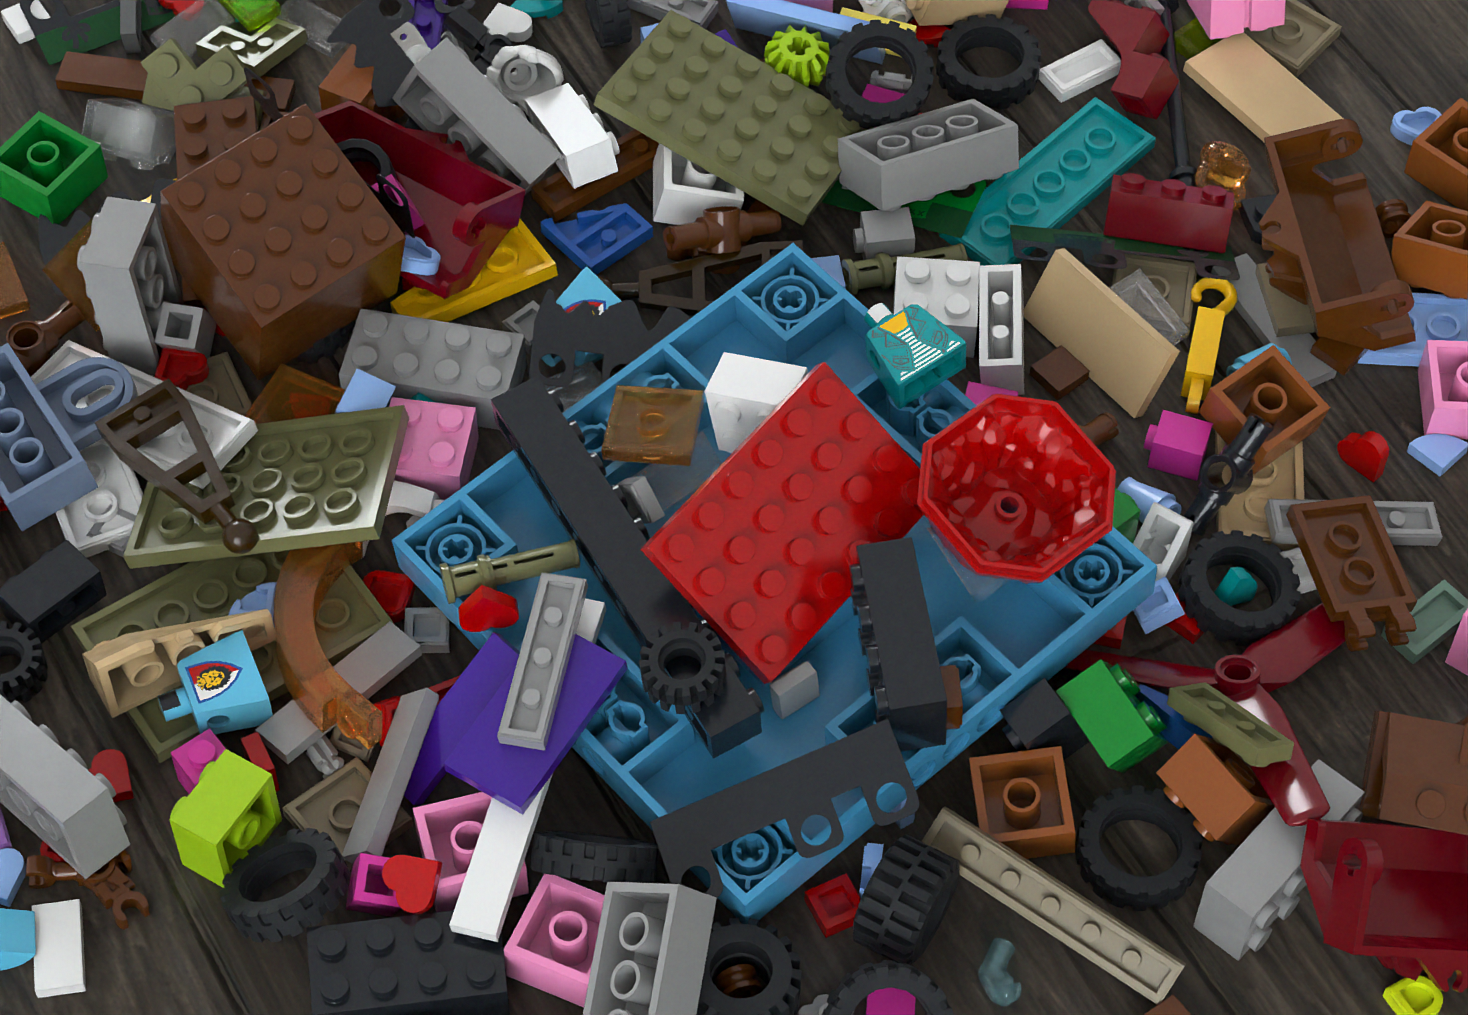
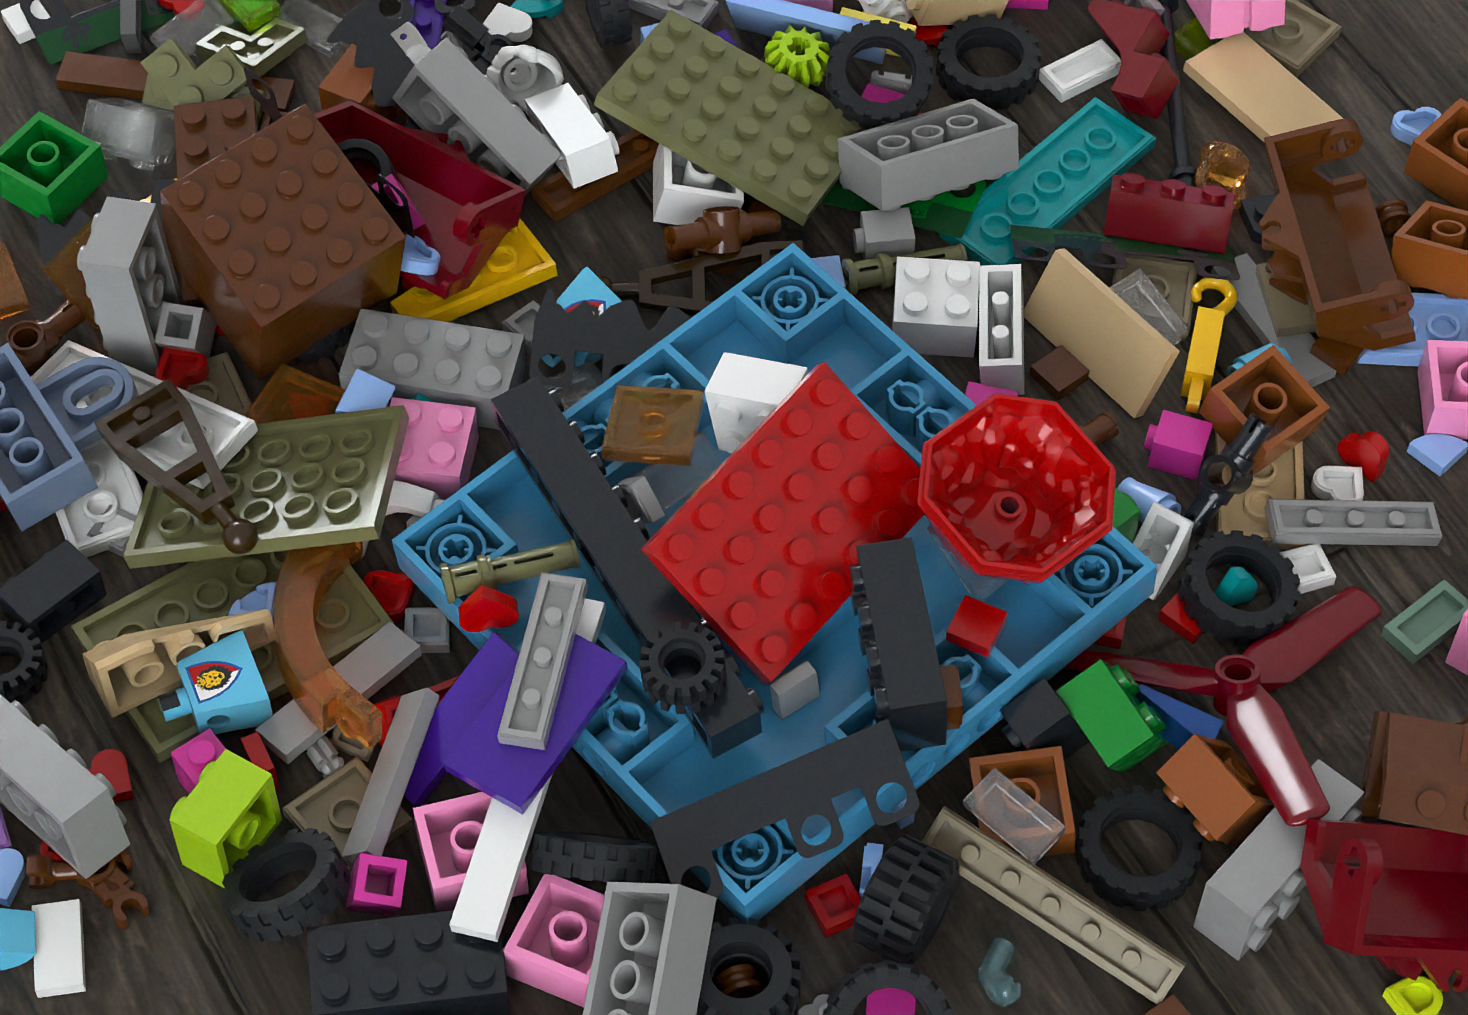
red tile [382,855,443,914] -> none
blue wing [540,203,653,275] -> none
teal torso [864,303,966,409] -> none
light blue tile [1133,576,1185,634] -> none
olive plate [1167,682,1294,767] -> none
reddish brown tile [1286,495,1417,652] -> none
none -> red tile [946,595,1007,657]
none -> clear tile [963,767,1065,865]
none -> white tile [1311,465,1364,501]

